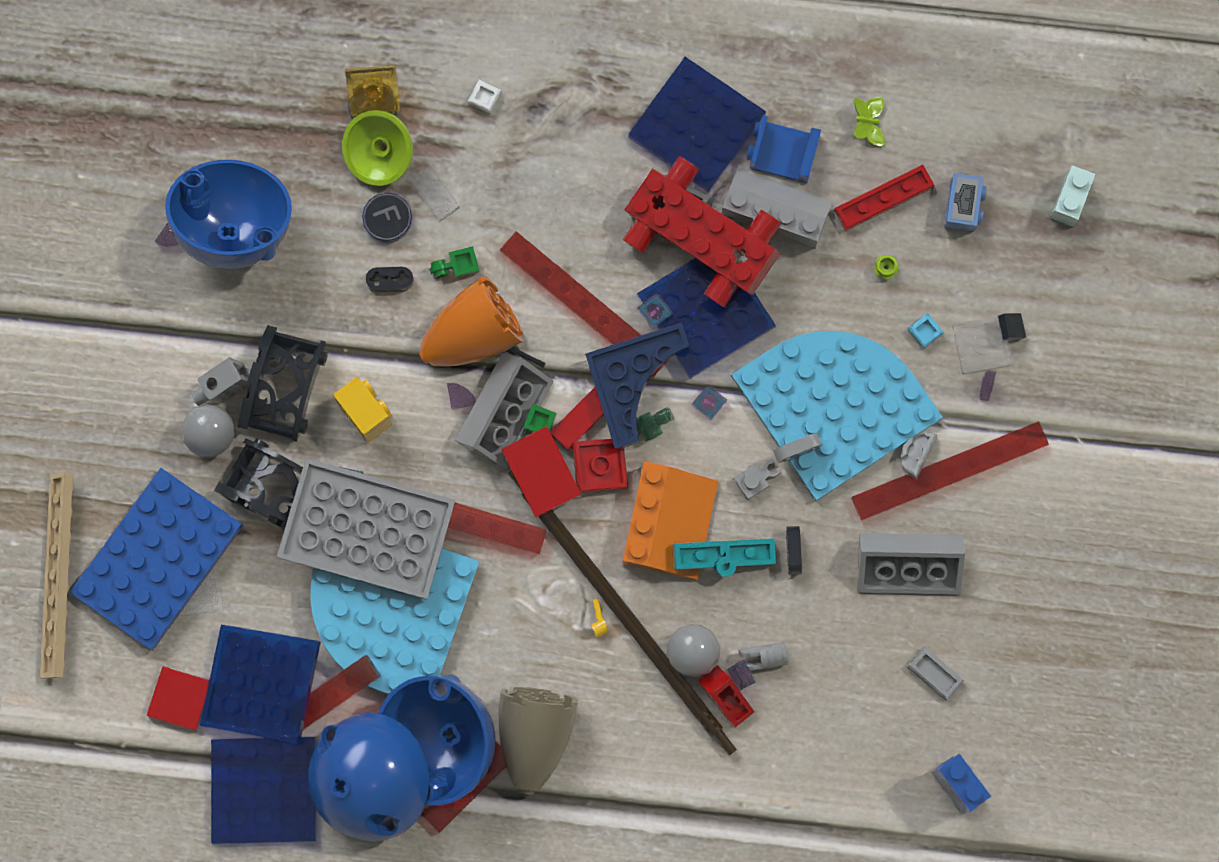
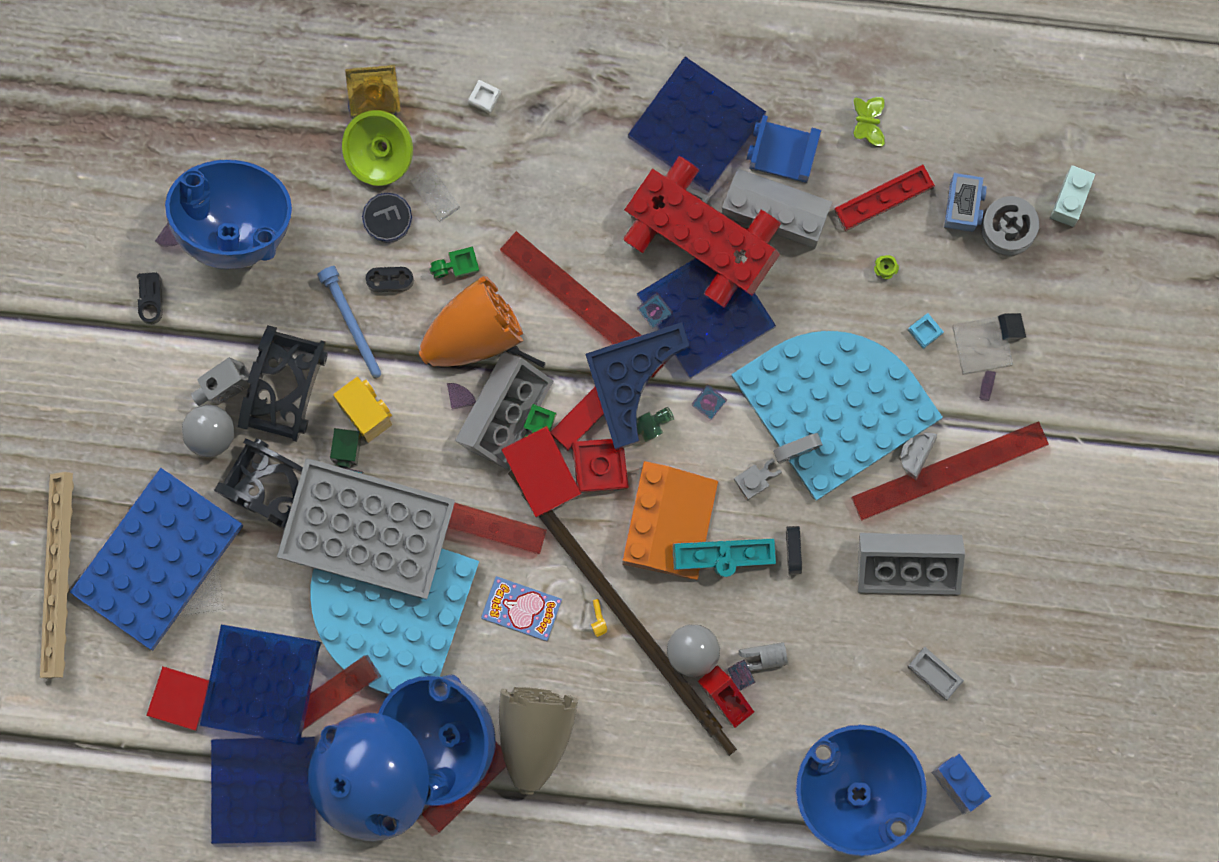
none -> black piece [137,272,163,325]
none -> medium blue piece [317,266,381,378]
none -> dark green brick [330,428,362,468]
none -> sticker [481,576,562,641]
none -> blue piece [796,725,927,856]
none -> light grey wheel [981,196,1039,256]

